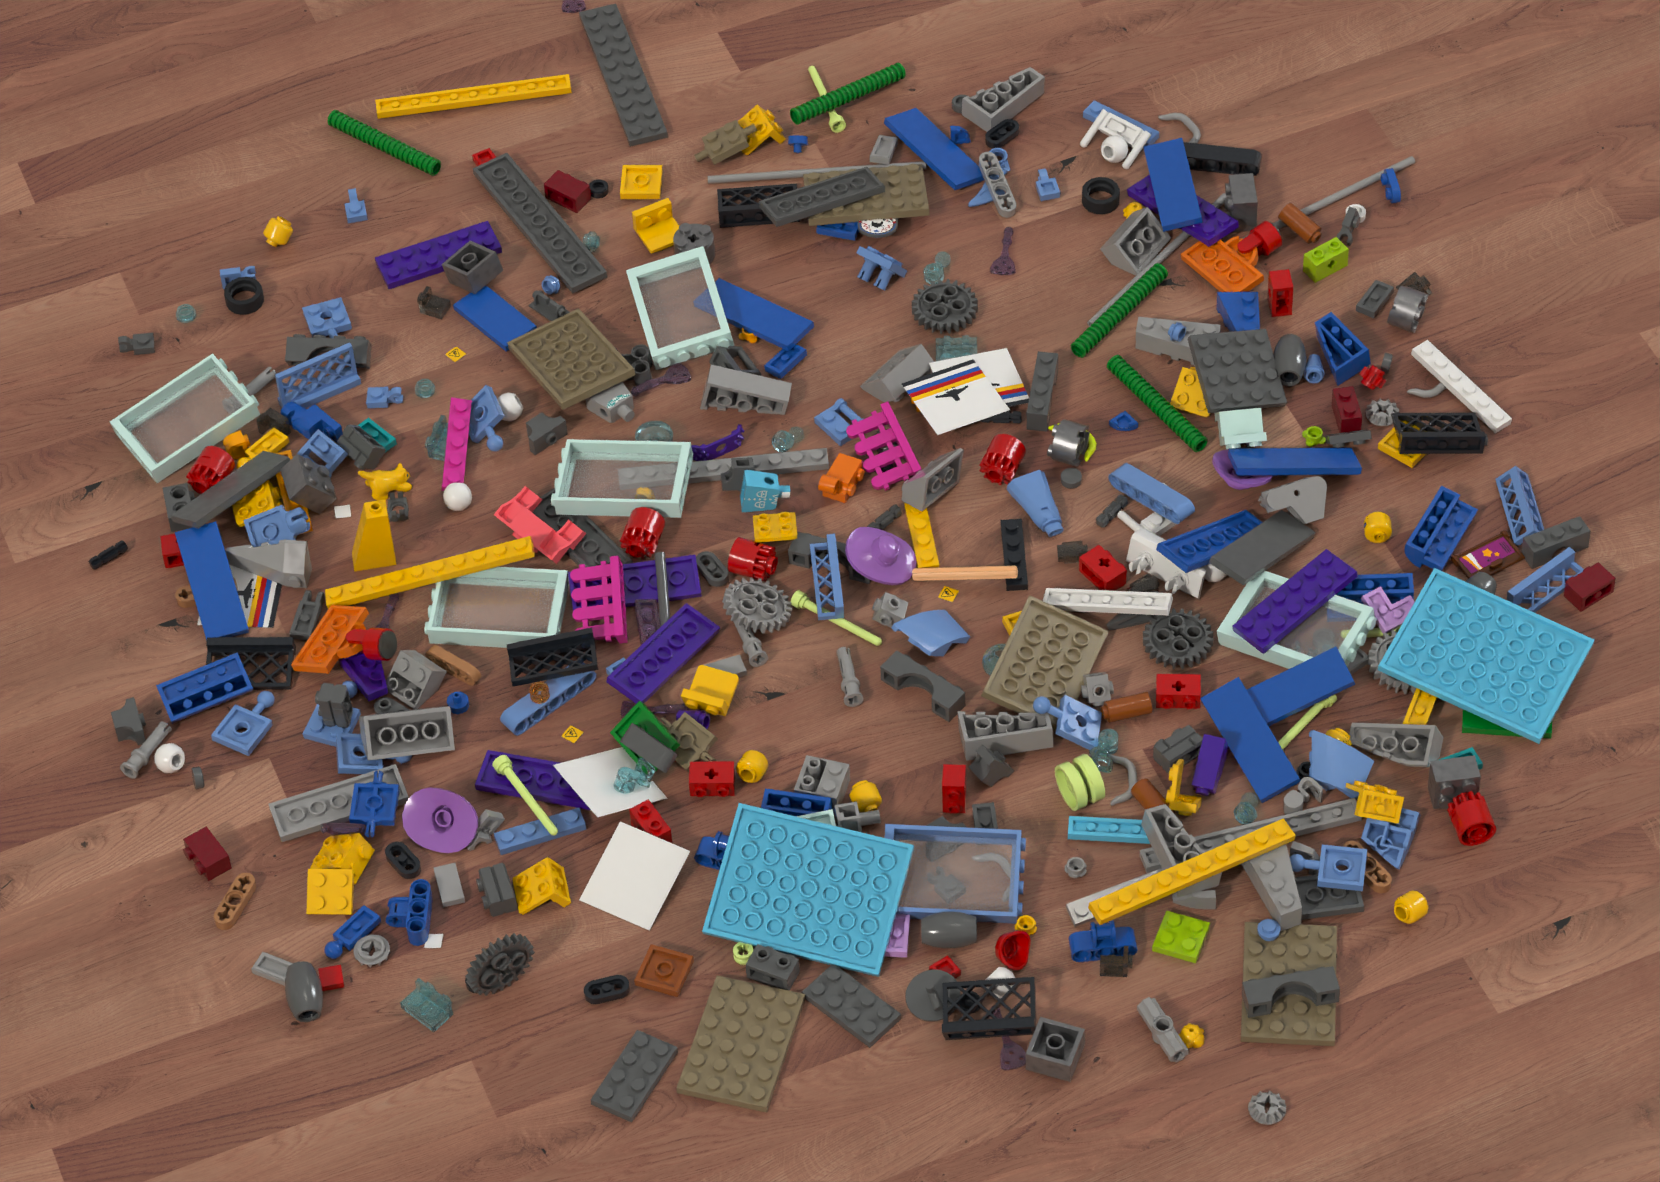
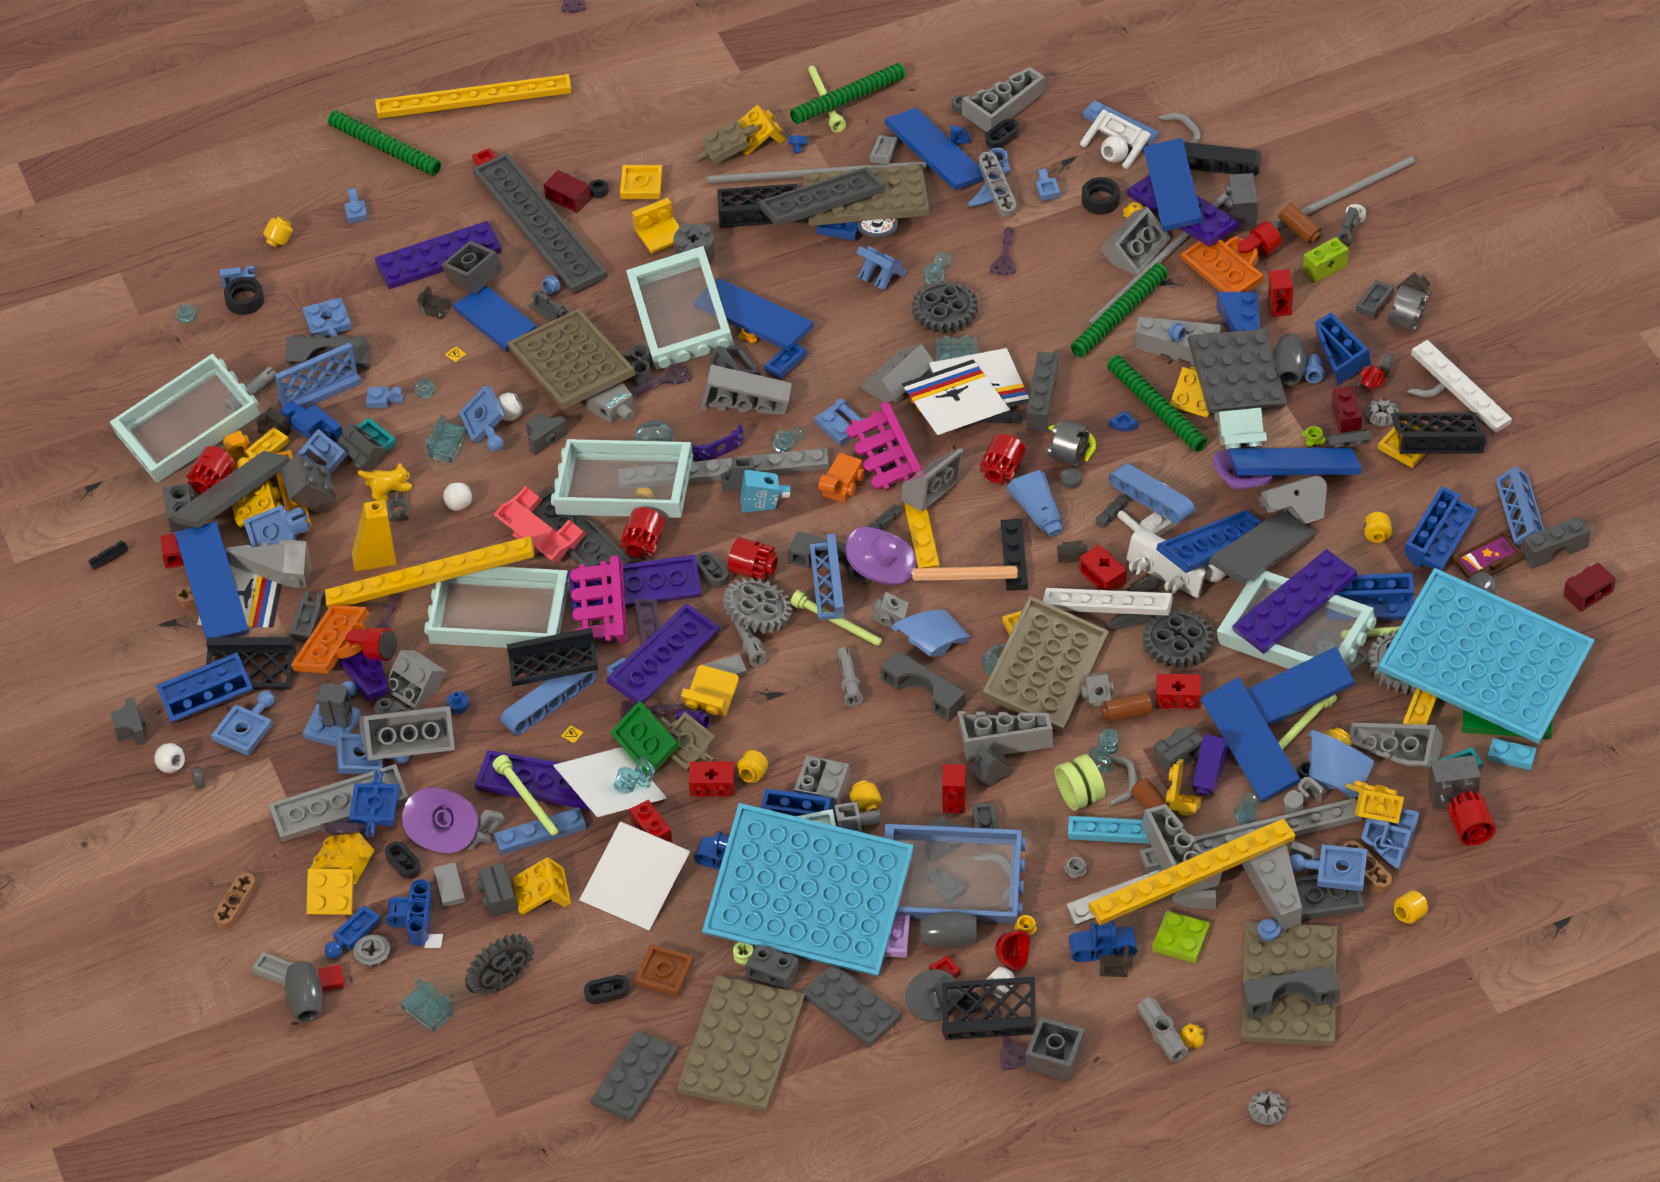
dark grey plate [118,333,155,355] -> none
light grey pin [120,721,171,779] -> none
dark red brick [183,826,232,881] -> none
white sticker [334,505,351,518] -> none
medium nougat beam [425,645,481,686] -> none
dark pink plate [441,397,472,491] -> none
clear orange bush [529,682,550,704] -> none
dark grey plate [579,3,668,147] -> none
clear light blue plate [583,231,600,252] -> none
dark grey beam [620,723,678,773] -> none
dark grey piece [655,552,670,627] -> none
yellow bracket [753,512,797,542] -> none
yellow sticker [938,586,959,602] -> none
medium blue plate [1033,695,1102,752] -> none
lavender plate [1361,586,1415,634] -> none
blue plate [1381,168,1401,203] -> none
medium blue fence [1507,547,1584,613] -> none
none -> medium azure plate [1487,738,1537,770]

